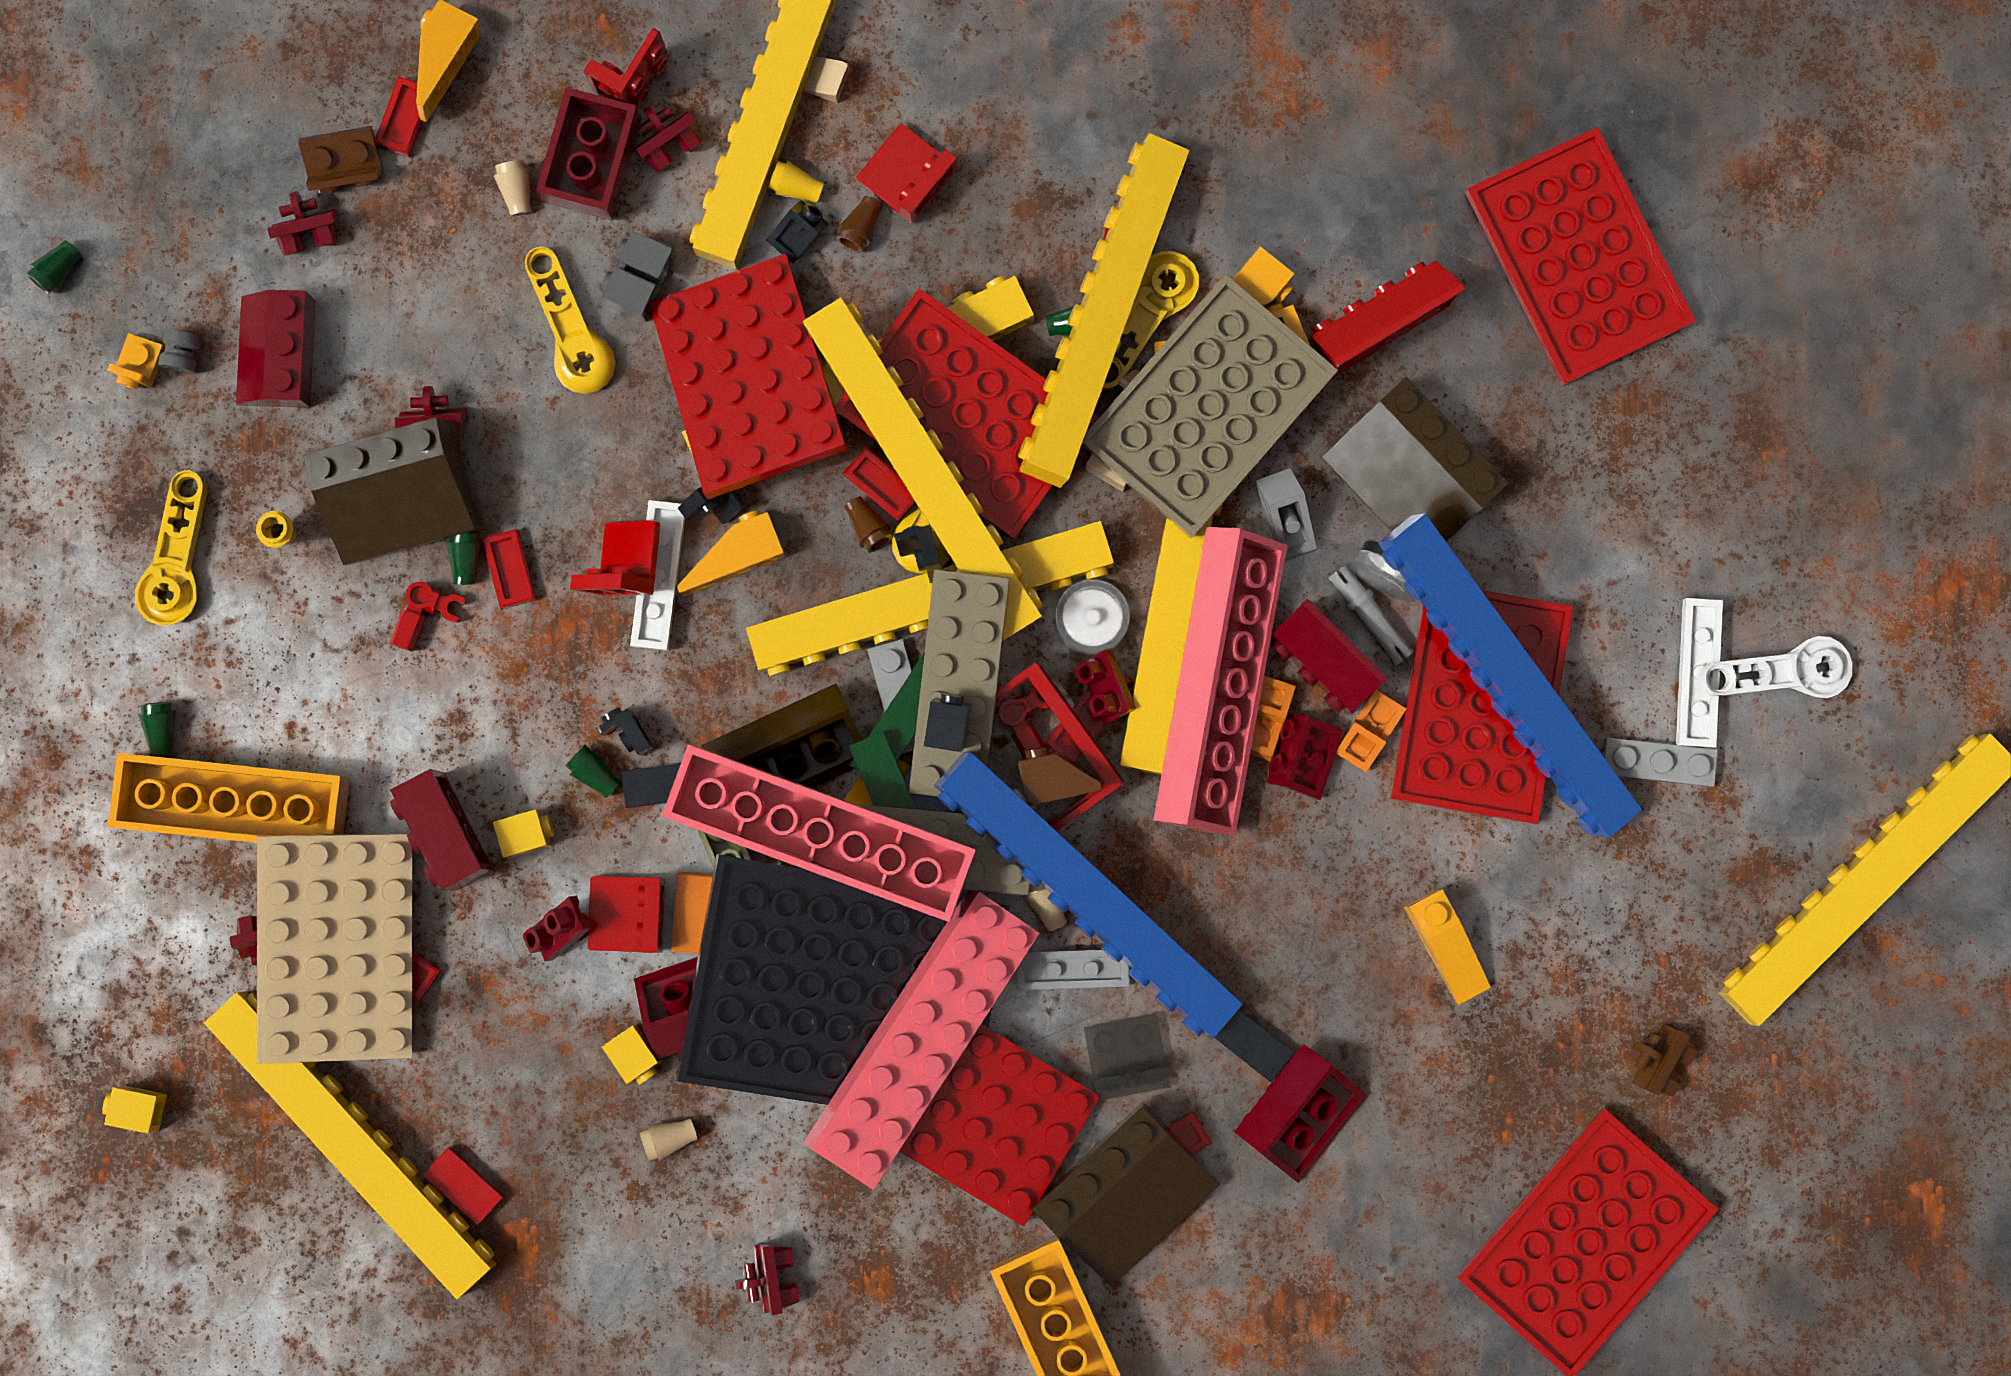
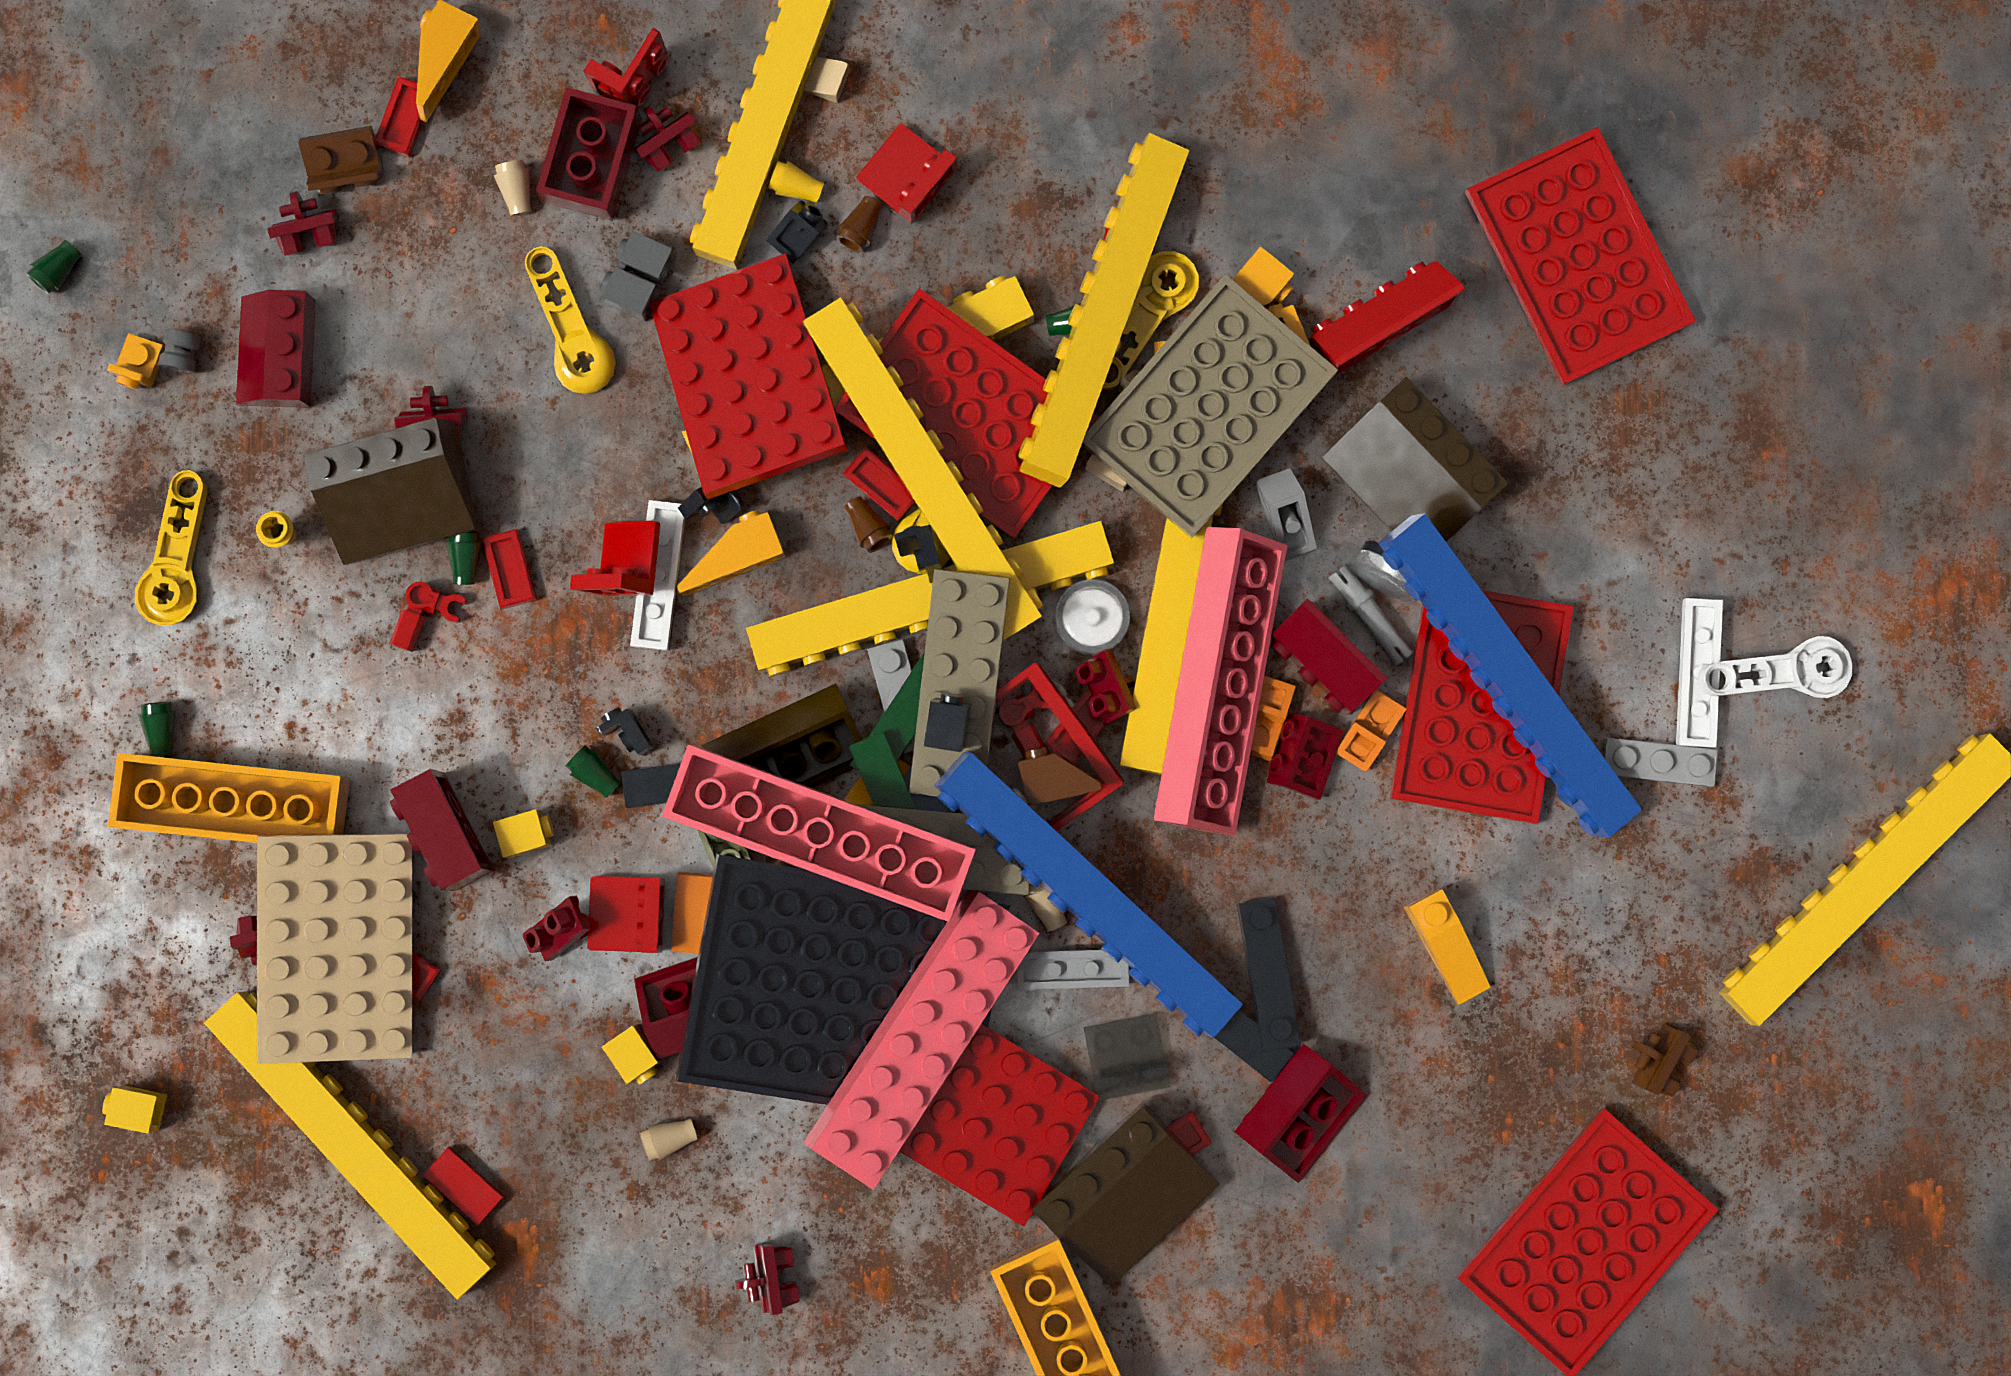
none -> black plate [1236,898,1301,1052]

